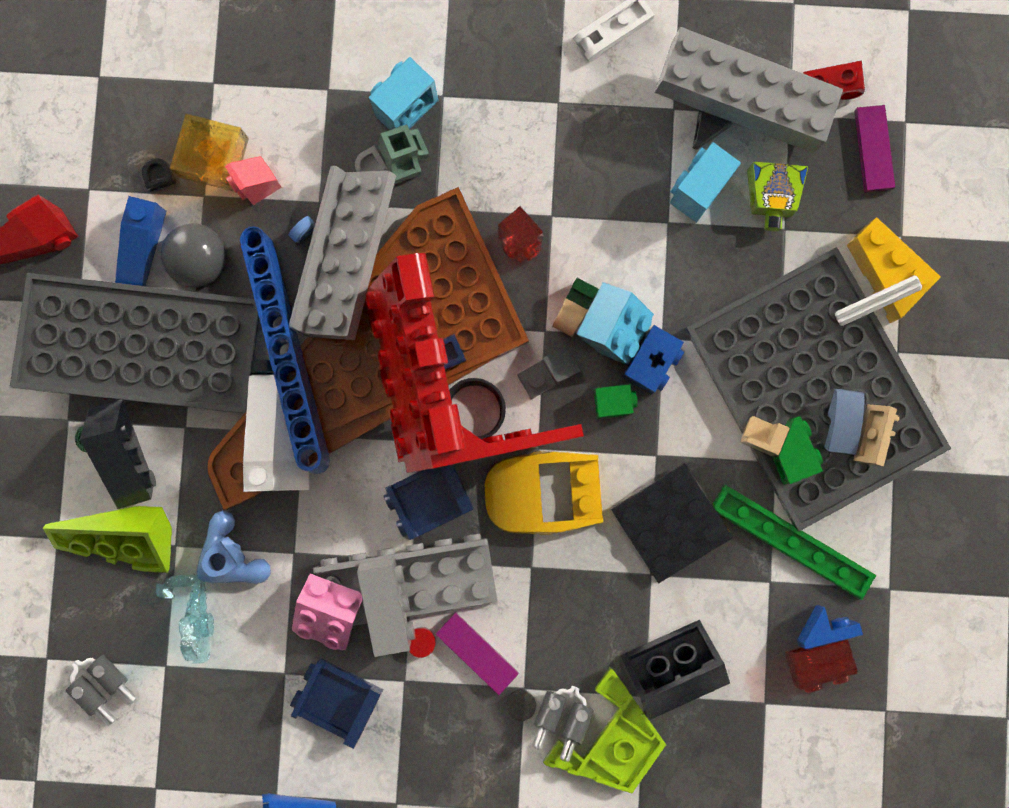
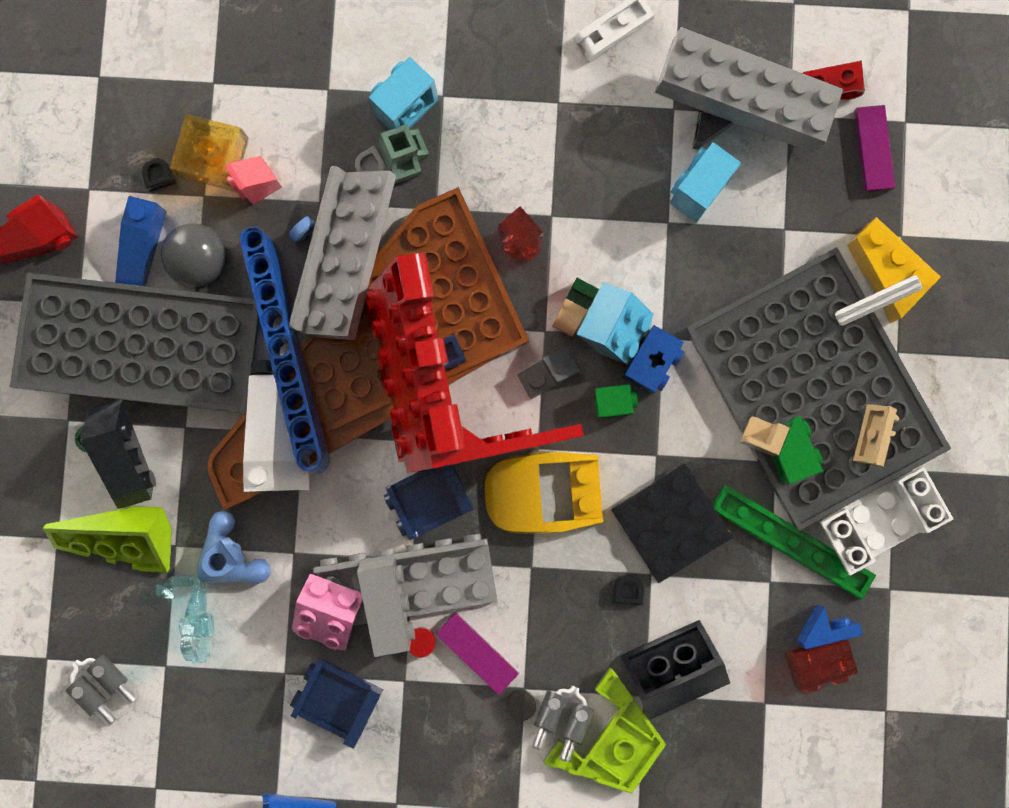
black tyre [449,378,506,439] -> none
torso [747,162,808,231] -> none
sand blue slope [824,389,864,455] -> none
none -> black tile [613,574,644,605]
none -> white slope [820,467,953,576]

